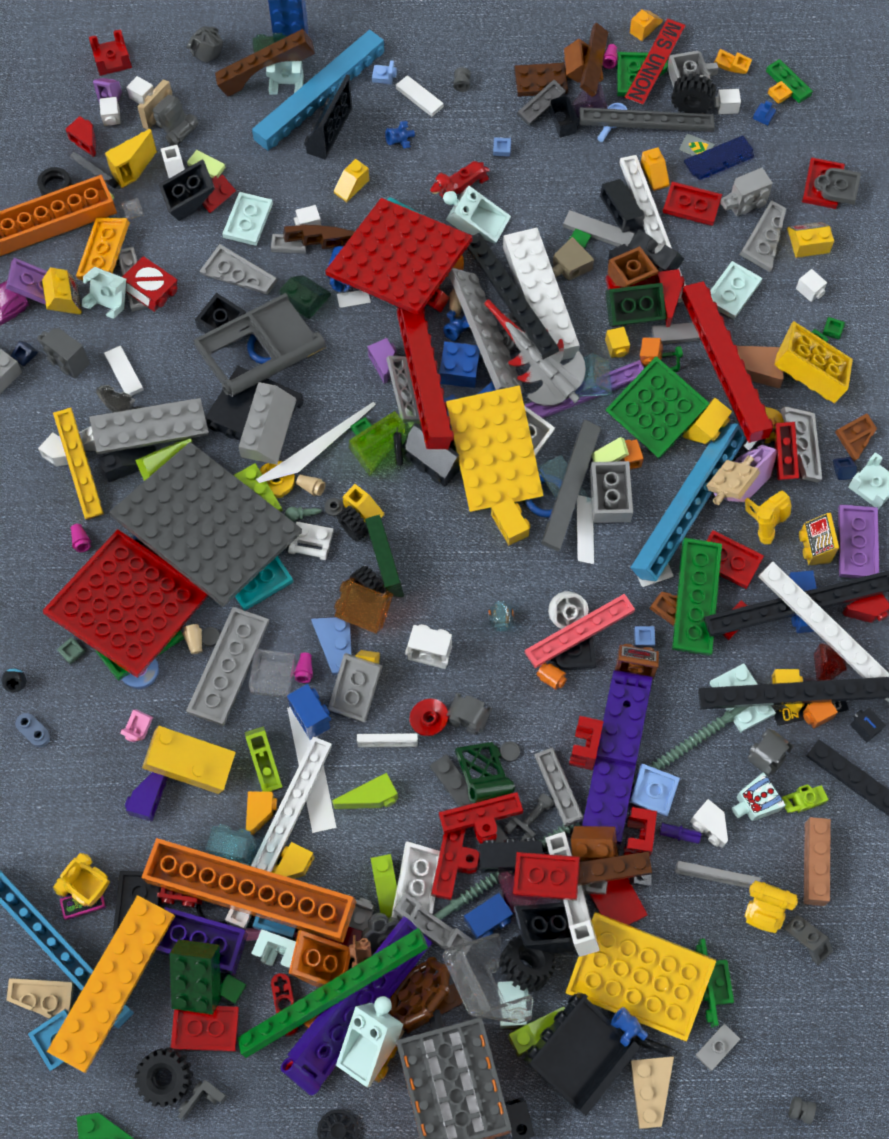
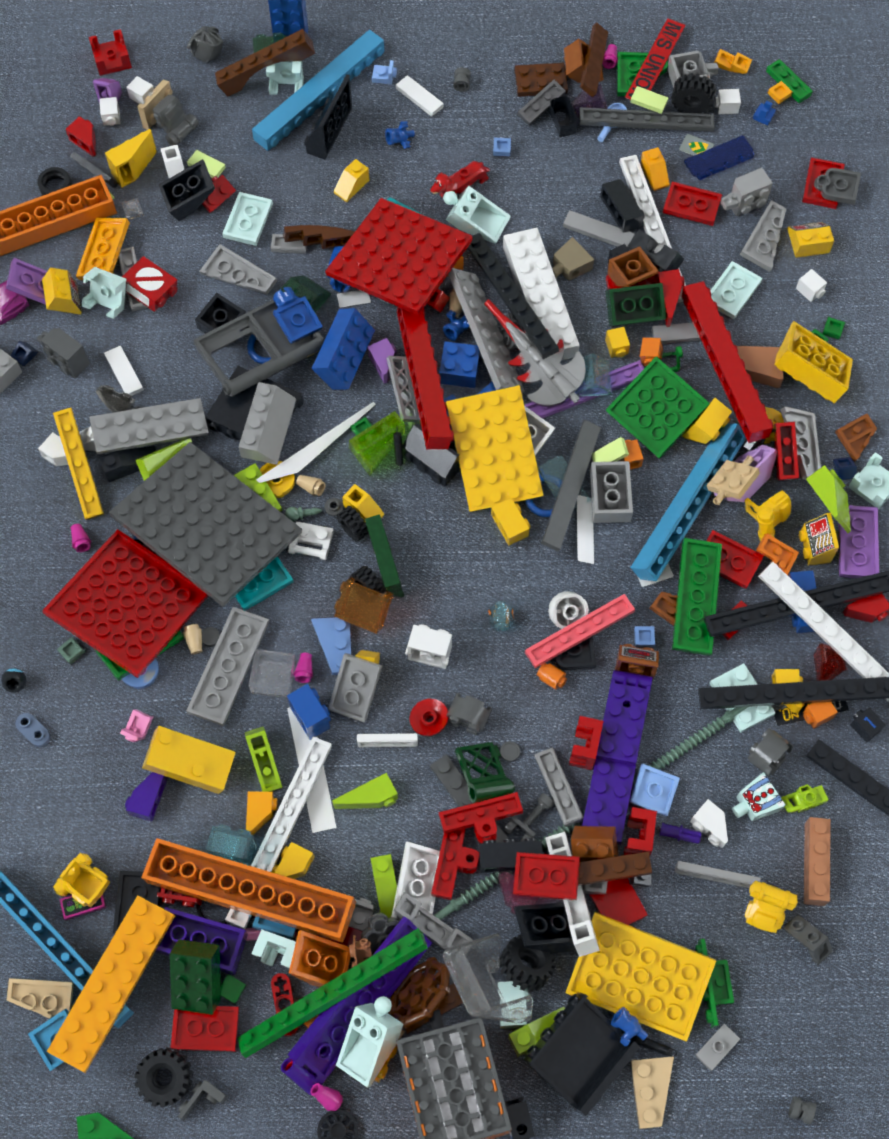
white brick [294,205,321,226] -> none
blue brick [464,893,513,941] -> none
green tile [569,229,591,249] -> none
light orange slope [629,9,663,41] -> none
none -> blue plate [273,287,323,344]
none -> dark pink cone [310,1083,343,1111]
none -> blue brick [311,308,375,390]
none -> yellowish green tile [630,86,668,114]
none -> orange plate [756,534,799,575]
none -> lime slope [806,465,851,533]

